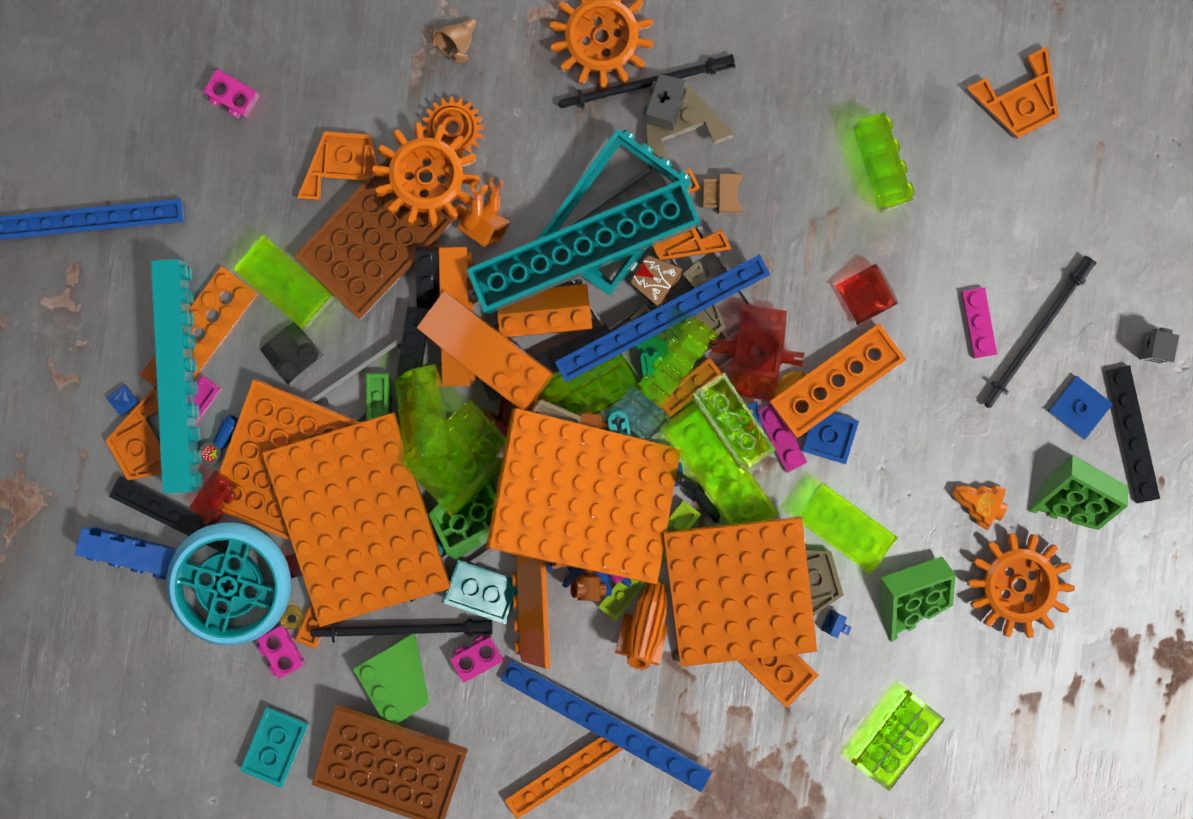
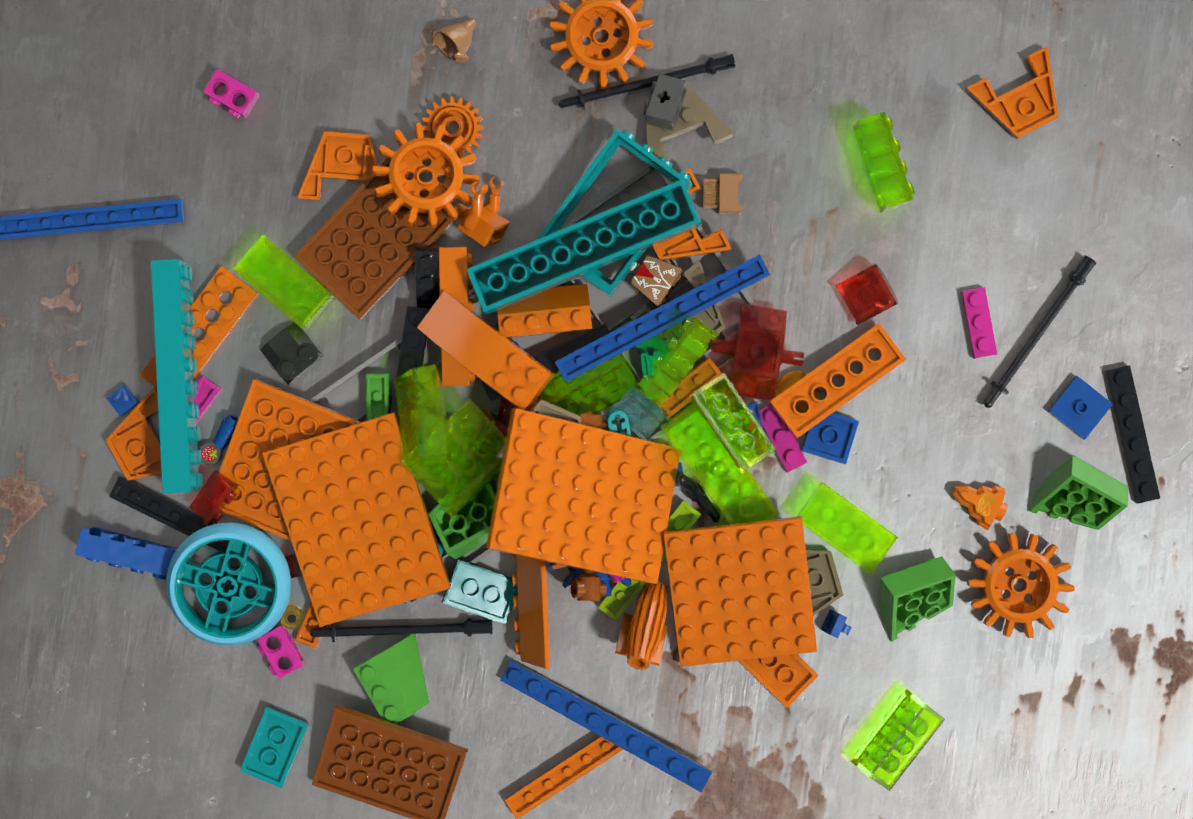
dark pink brick [450,634,504,683] -> none
dark grey brick [1139,327,1180,364] -> none

